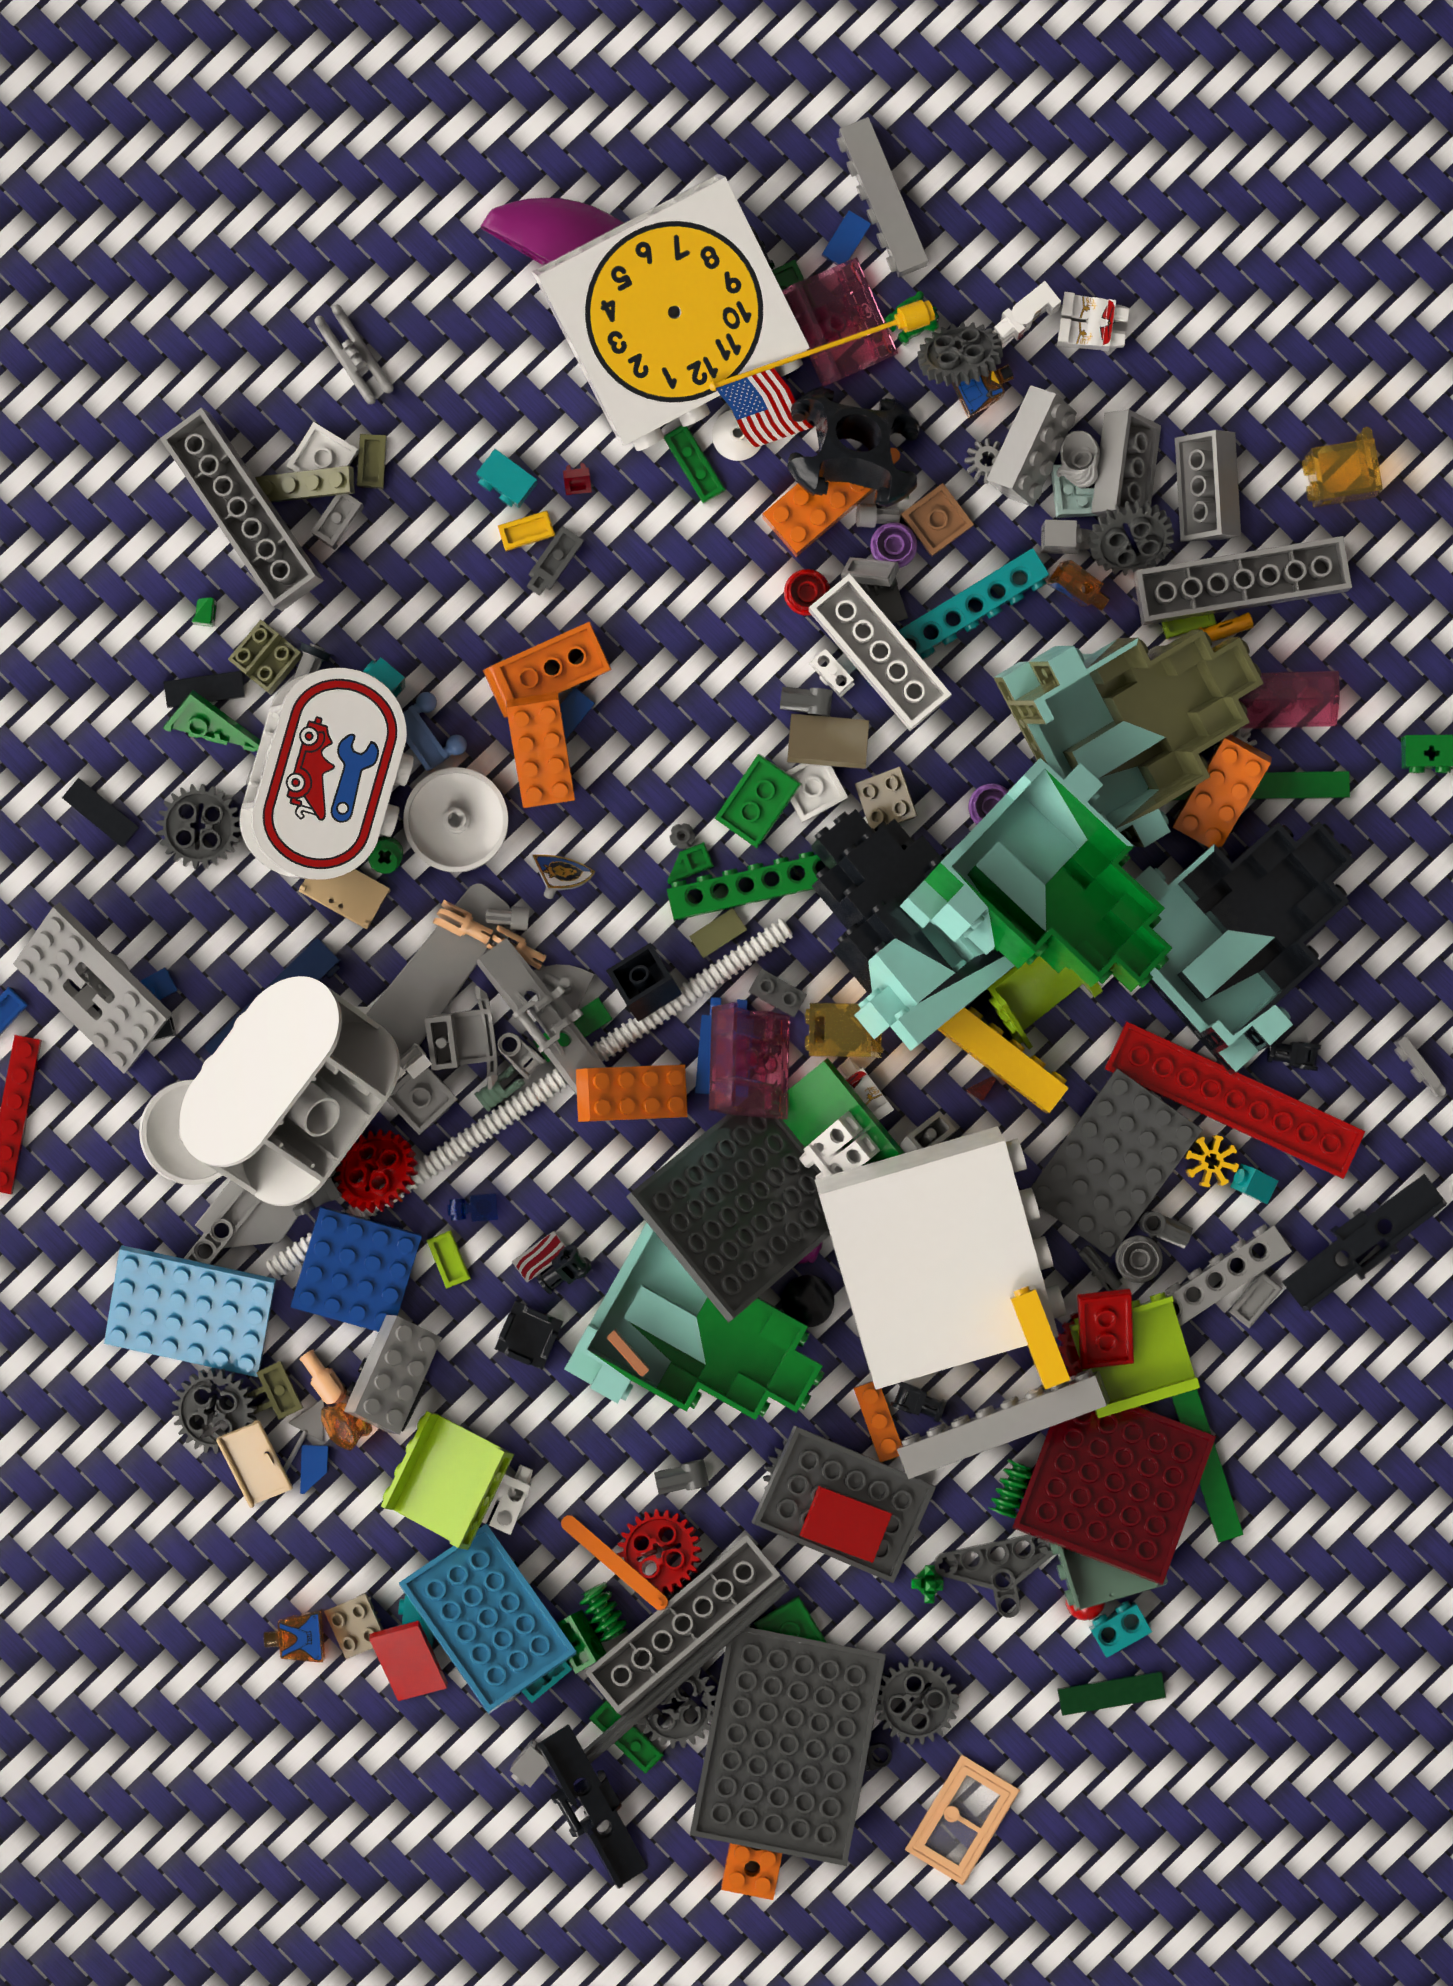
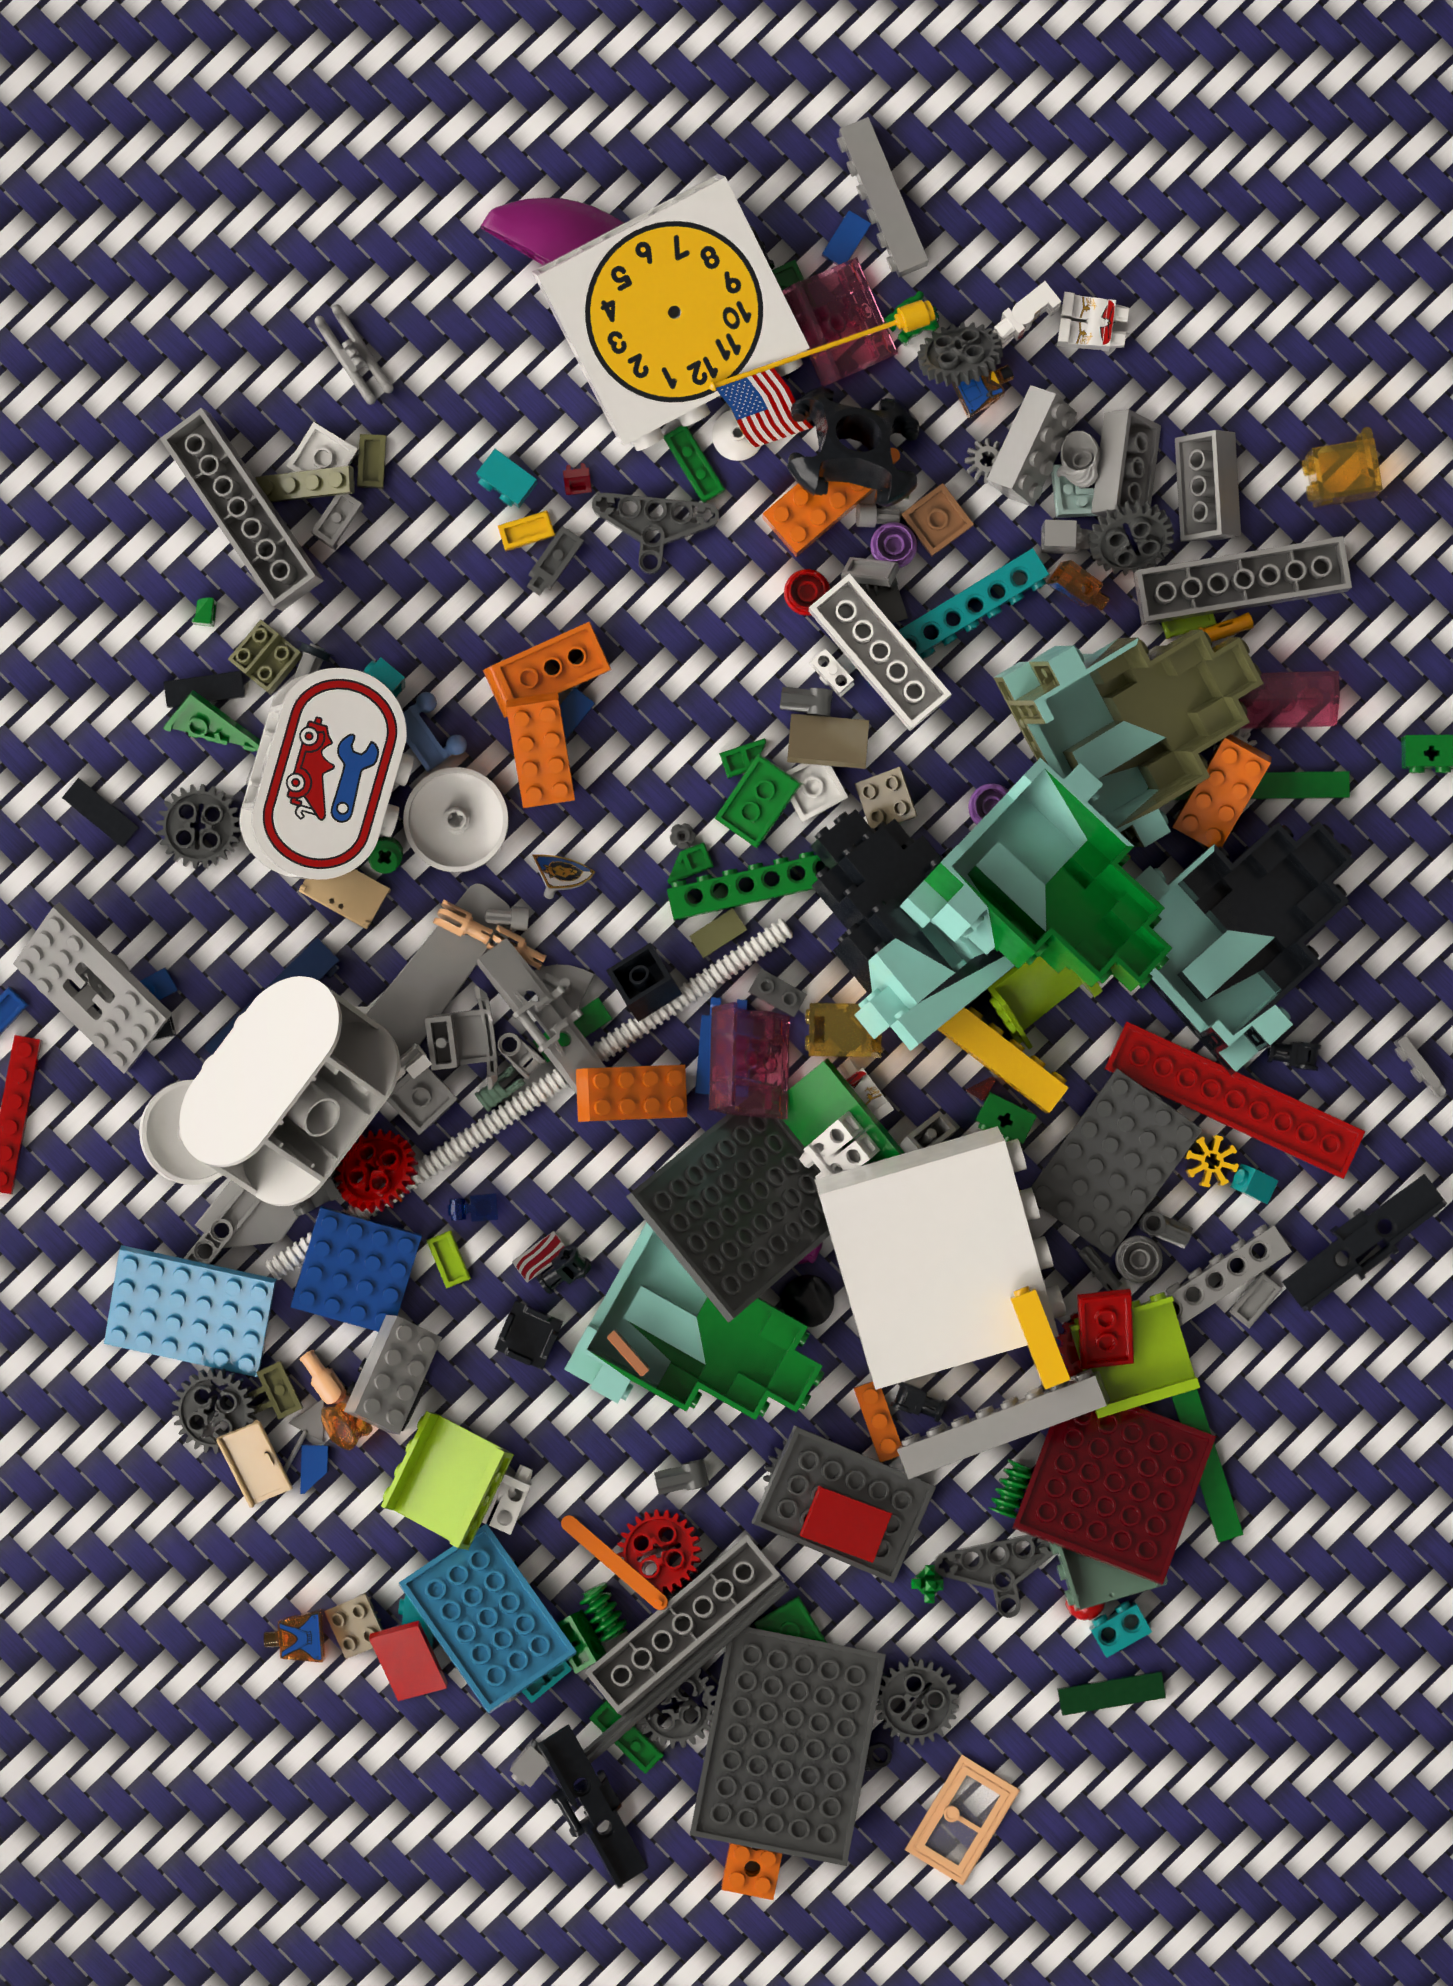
none -> dark grey beam [592,493,719,575]
none -> green tile [719,738,766,778]
none -> green brick [975,1092,1037,1144]

